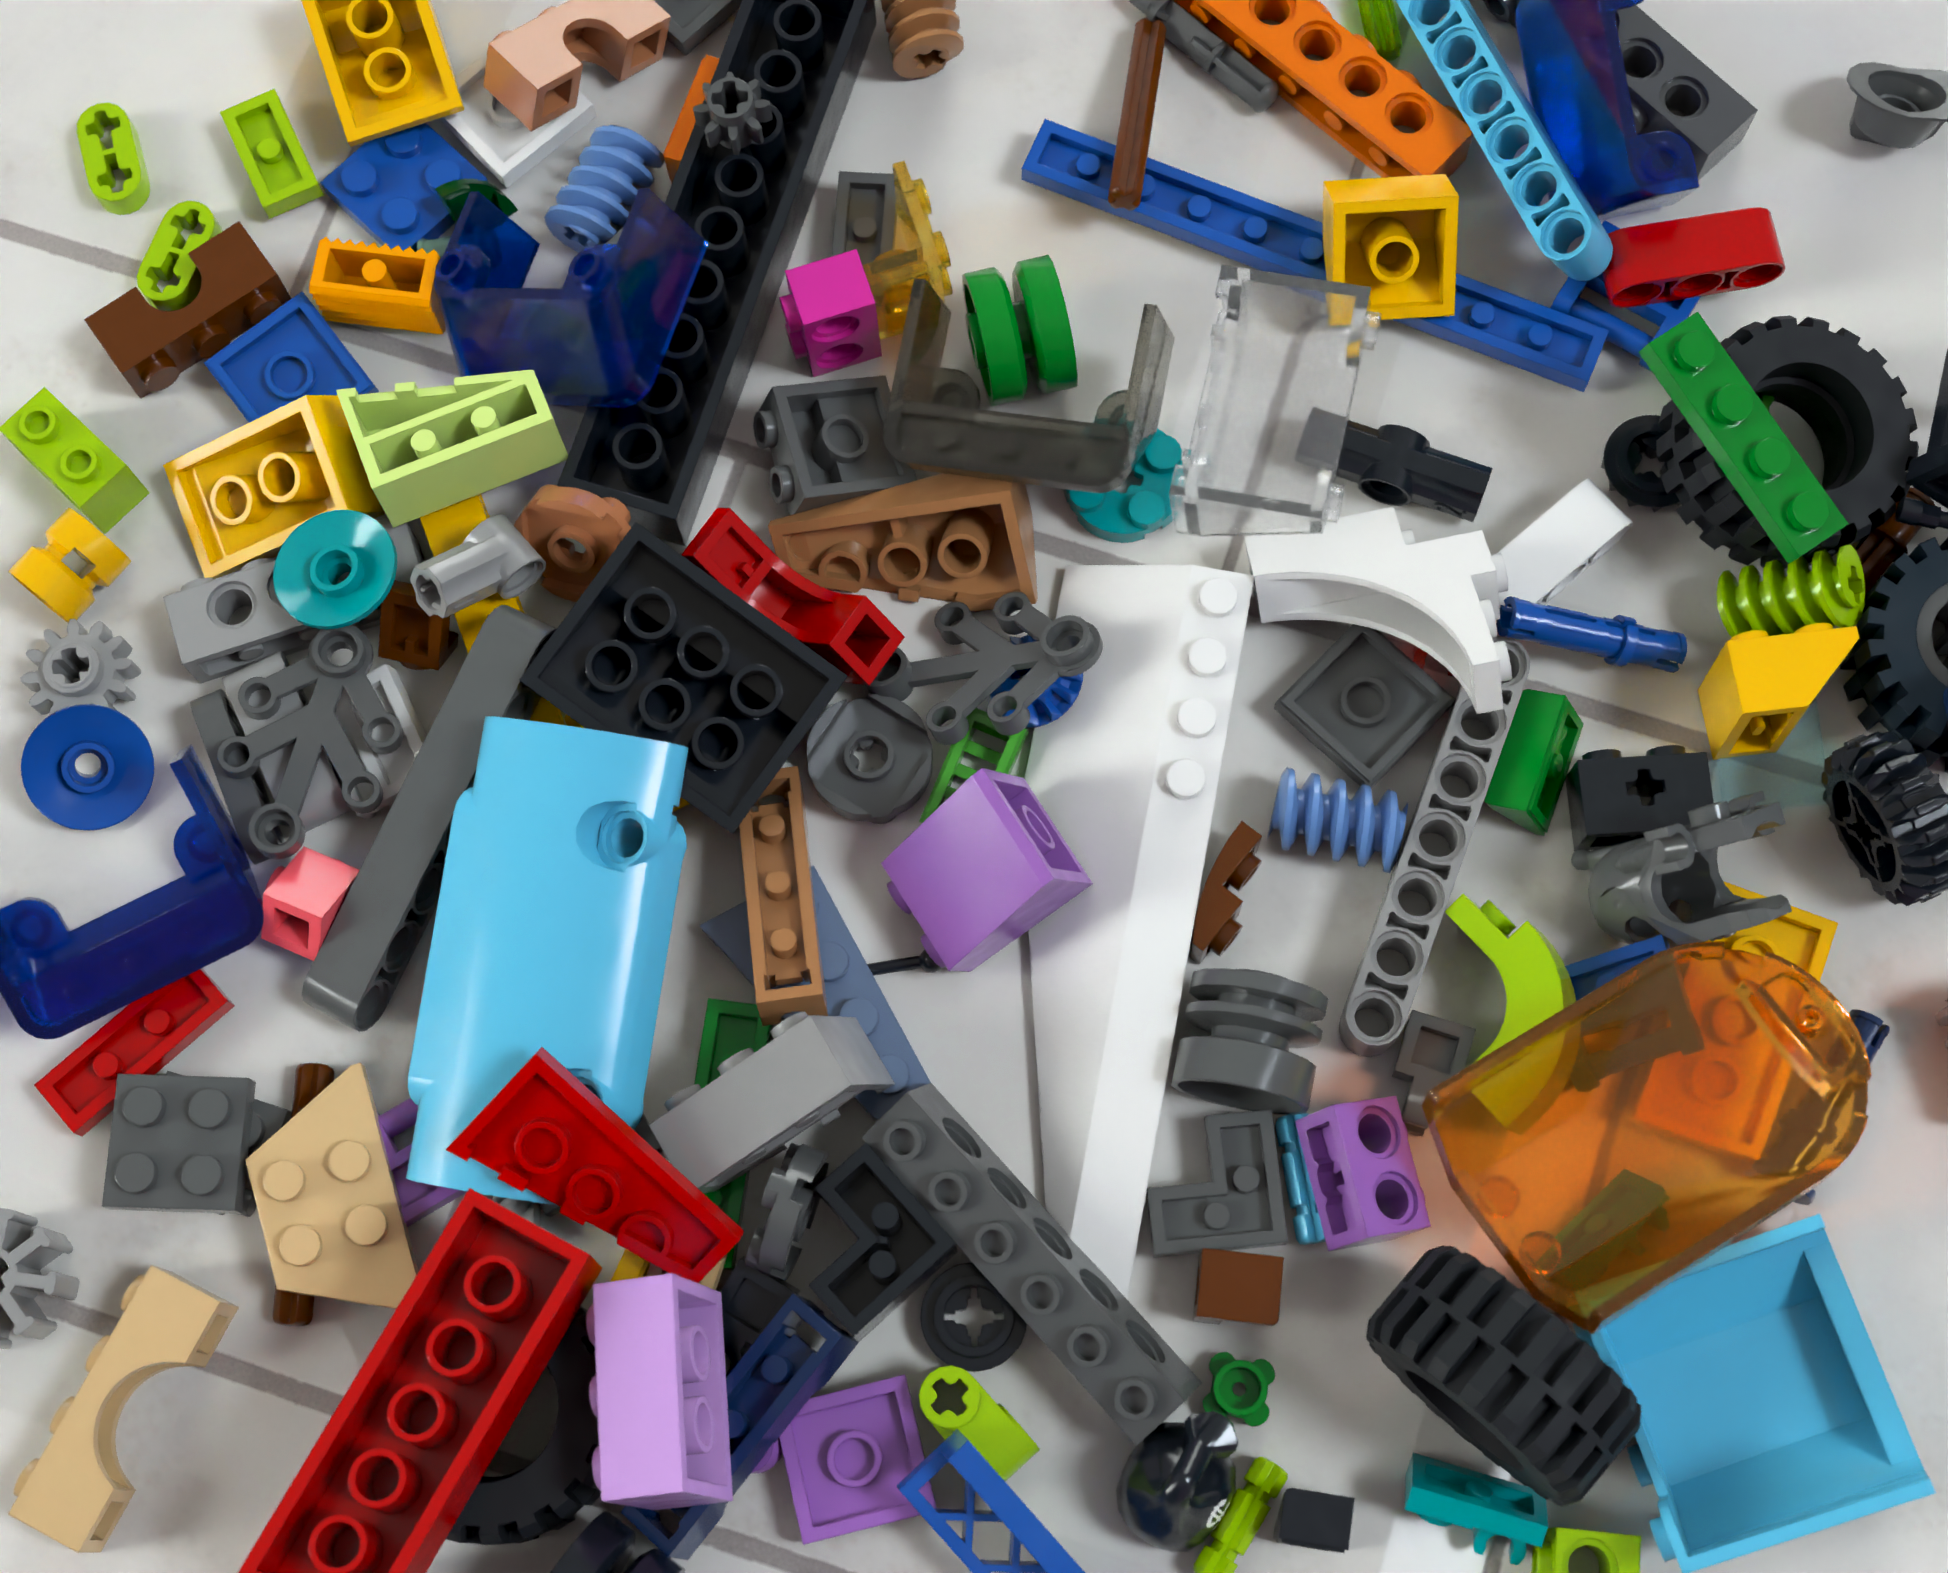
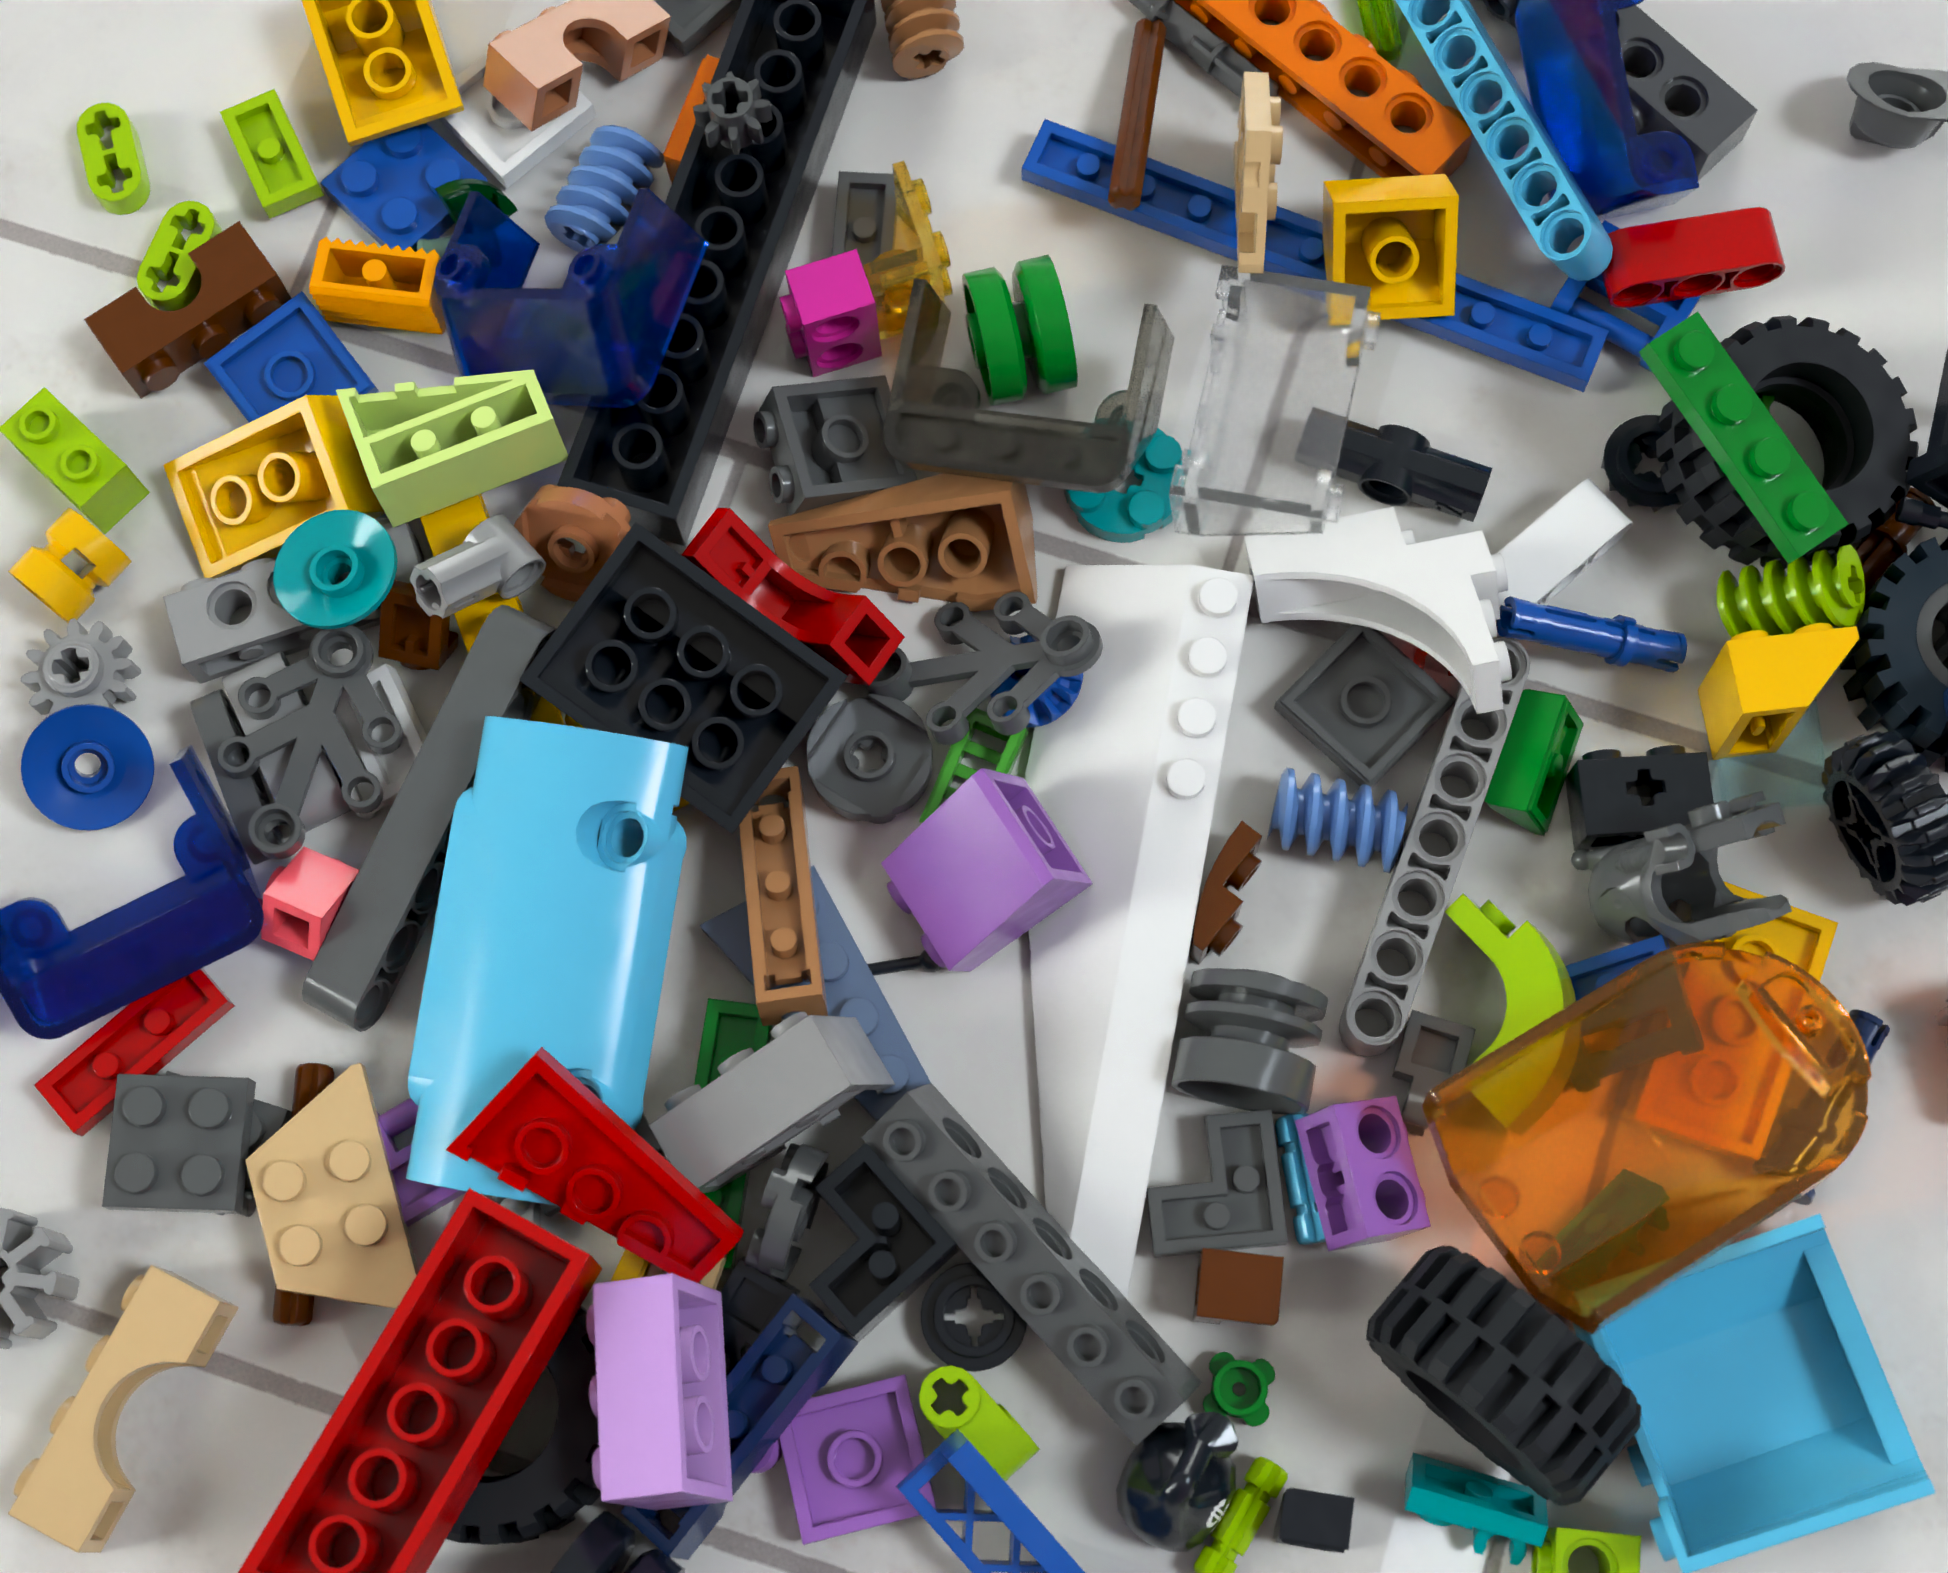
none -> tan wing [1233,72,1283,274]

